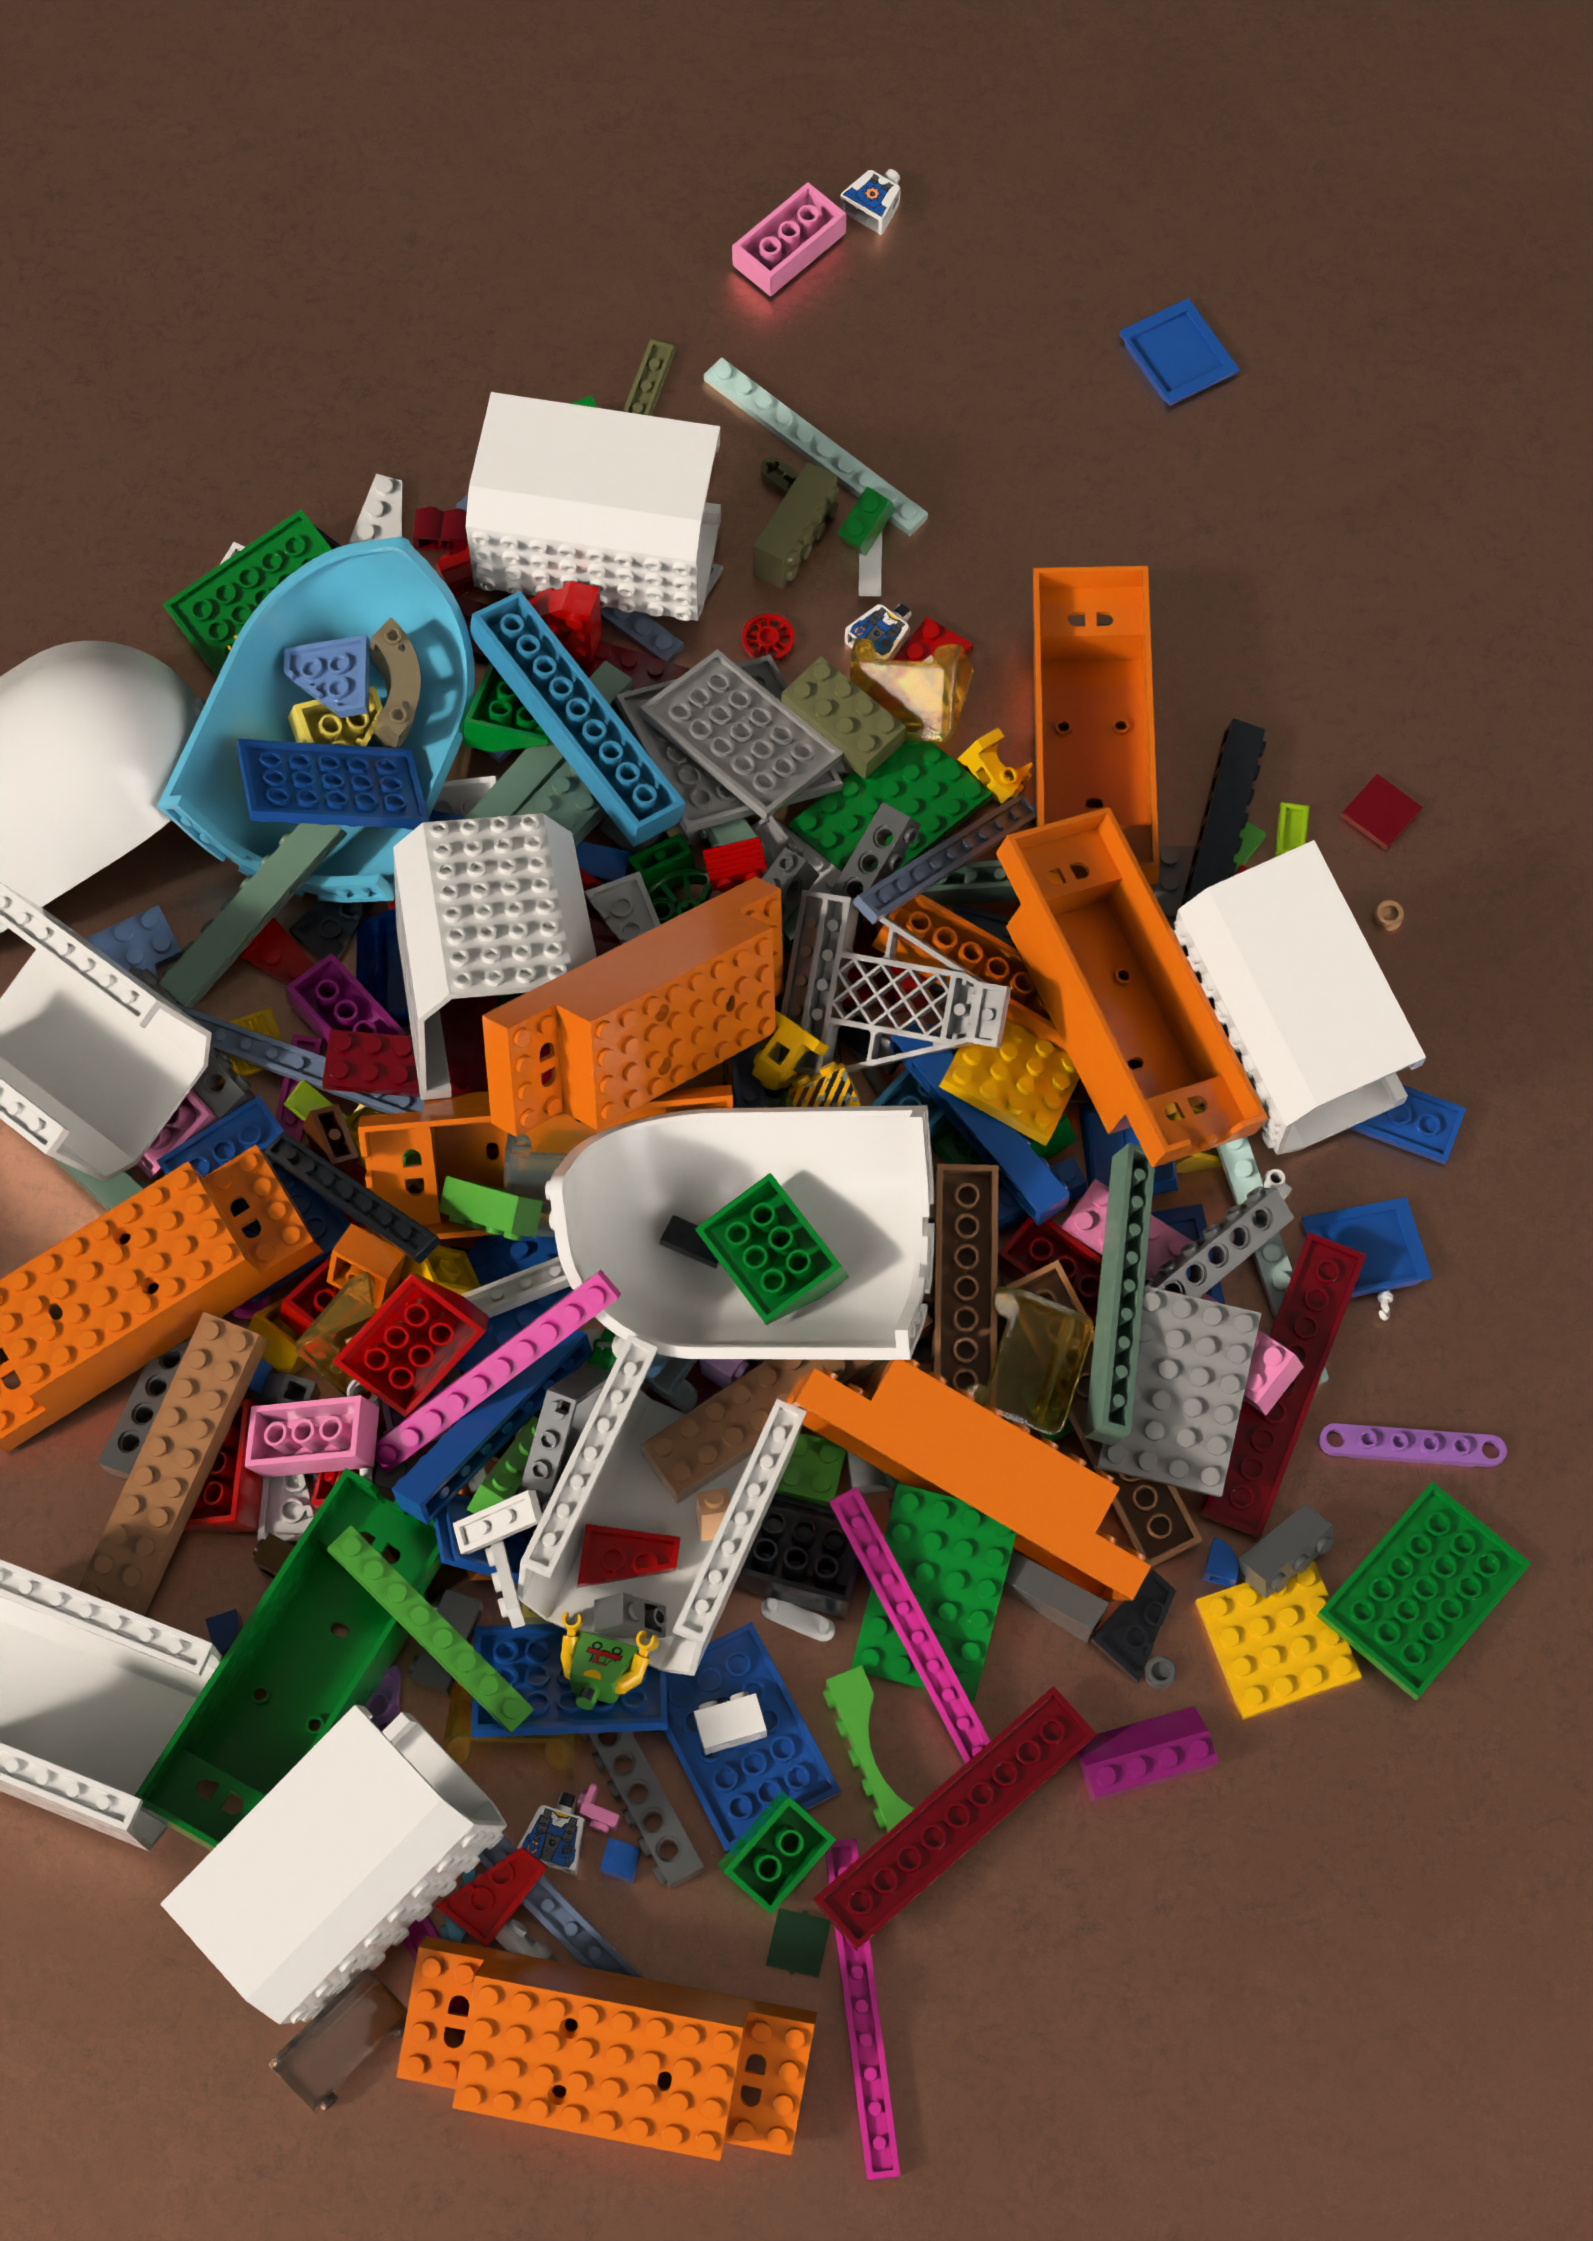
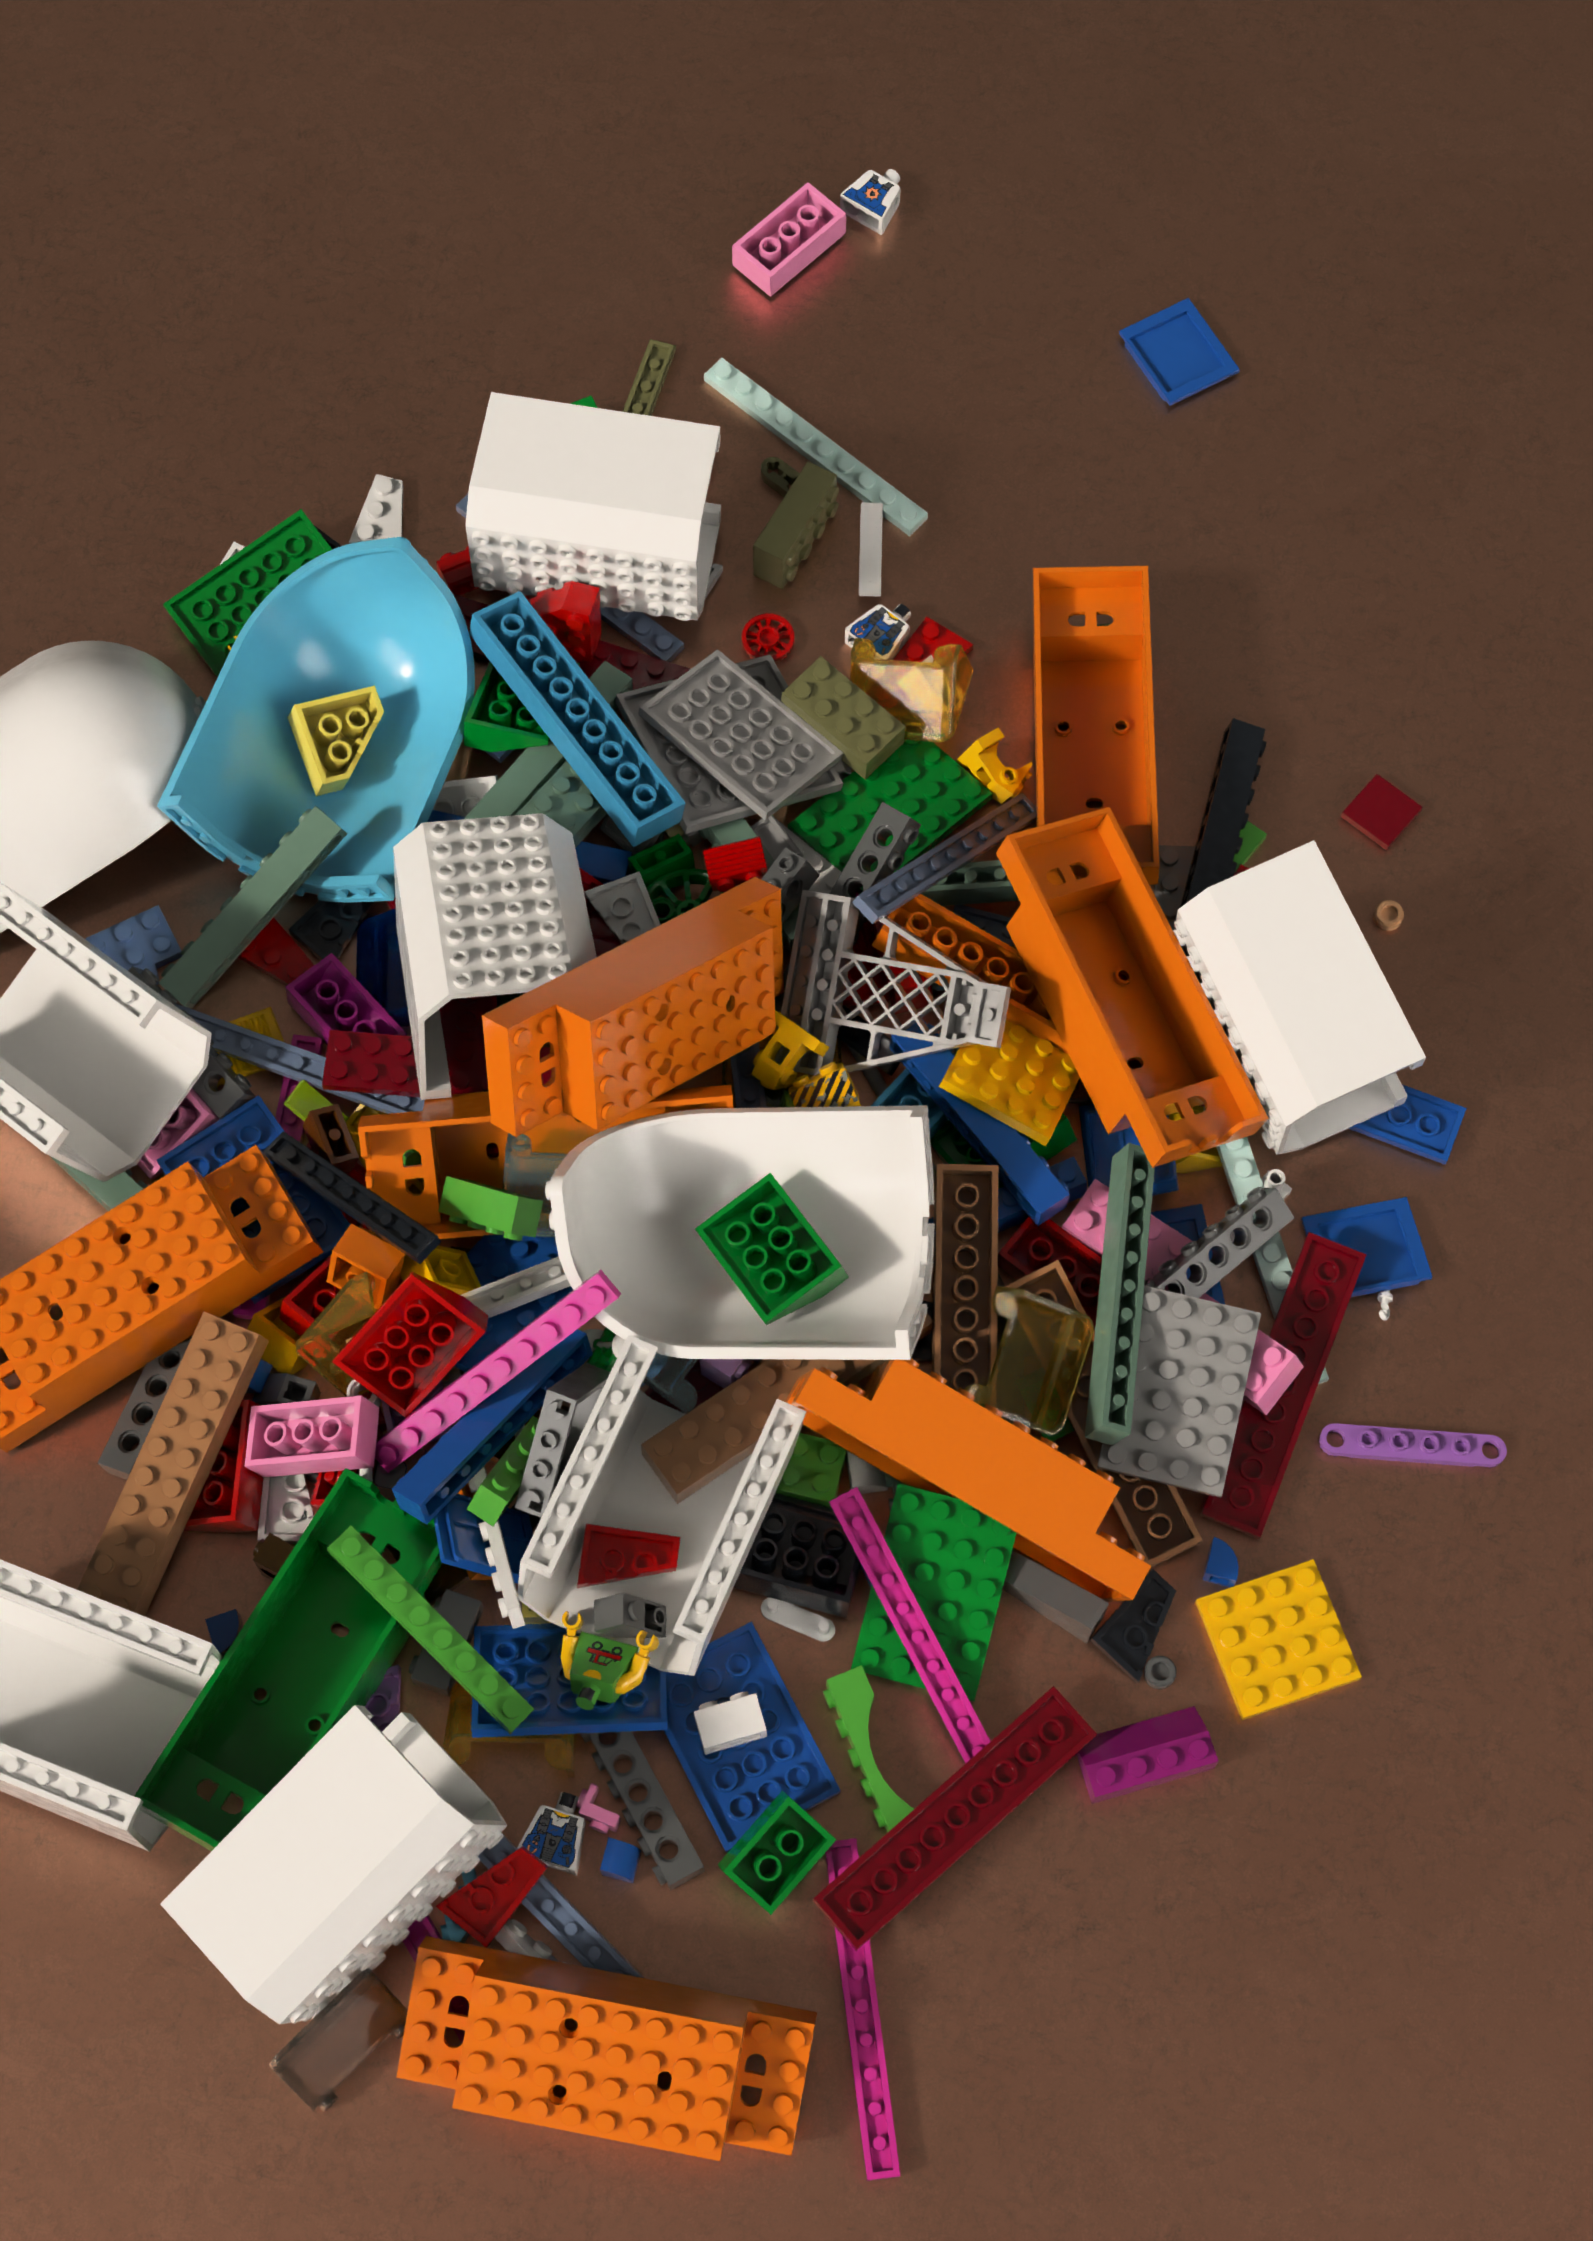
blue plate [237,739,429,830] -> none
medium blue plate [284,634,370,718] -> none
dark tan window [369,617,421,748] -> none
dark red brick [412,506,468,553] -> none
white plate [453,1490,542,1554] -> none
black tile [659,1215,719,1269] -> none
light nougat brick [696,1488,731,1541] -> none
clear green piece [766,1908,831,1978] -> none
green brick [837,486,896,556] -> none
dark grey brick [1238,1503,1333,1599] -> none
lime tile [1274,802,1310,858] -> none
green plate [1316,1481,1531,1700] -> none

